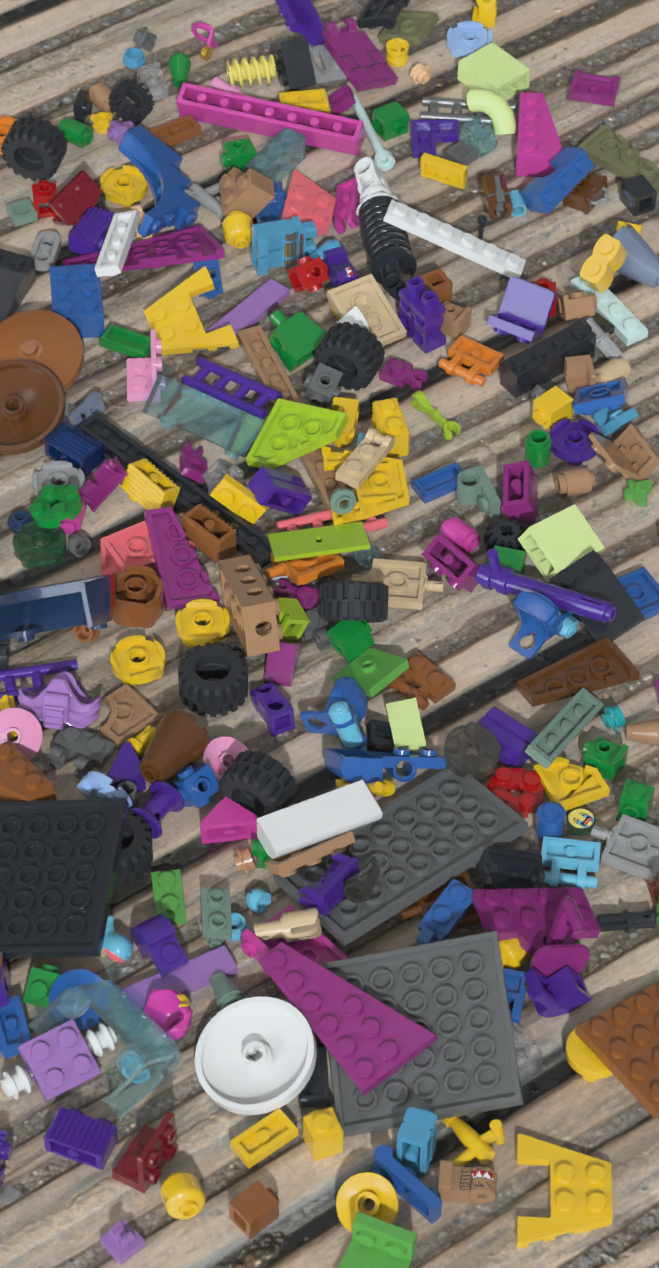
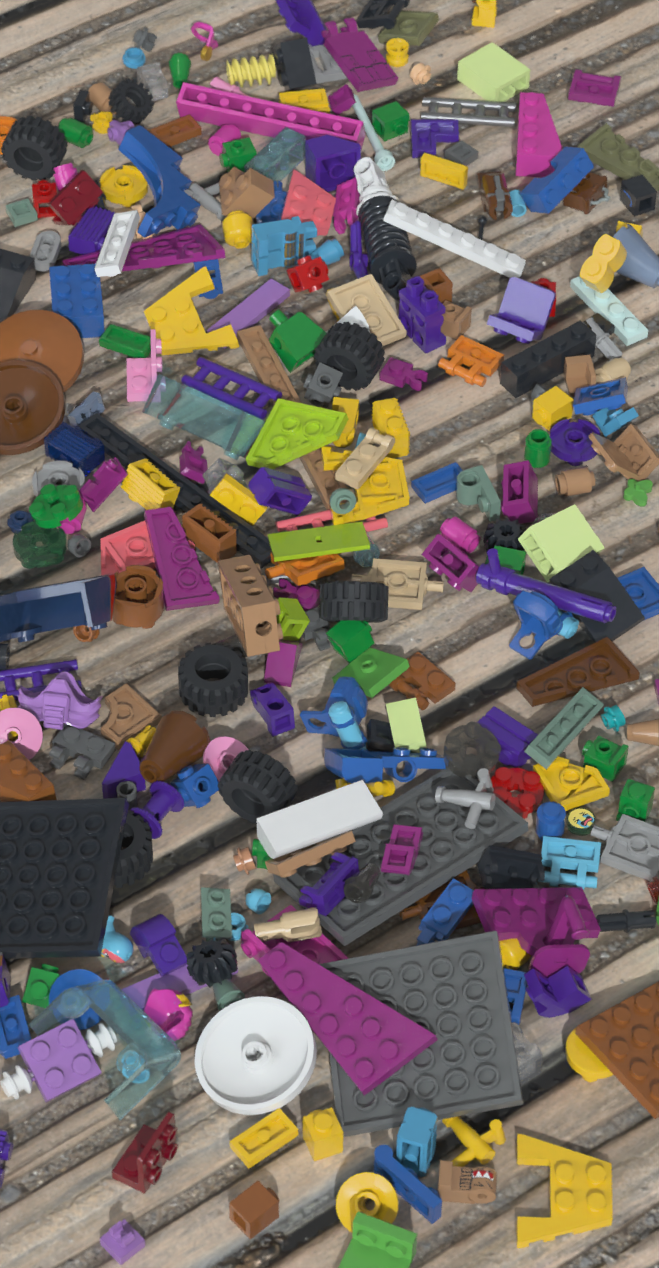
dark purple brick [44,1106,118,1170] -> none
light blue plate [76,771,133,810] -> none
yellow plate [110,635,166,687] -> none
bright green plate [151,869,187,925] -> none
yellow head [160,1172,206,1220] -> none
yellow plate [175,599,230,647] -> none
dark pink slope [200,796,258,844] -> none
black hinge [298,1032,330,1108] -> none
dark purple leg [323,246,358,288] -> none
lime piece [411,390,460,440] -> none
light blue plate [447,21,493,58] -> none
clear light blue brick [461,116,498,158] -> none
yellowish green cylinder [467,88,517,135] -> none
medium nougat brick [556,290,597,321] -> none
none -> dark pink brick [53,163,78,192]
none -> black gear [186,937,238,988]
none -> dark pink brick [208,124,241,156]
none -> dark purple slope [305,135,361,192]
none -> dark purple piece [349,220,369,279]
none -> magenta slope [381,825,423,875]
none -> light grey piece [435,768,495,829]

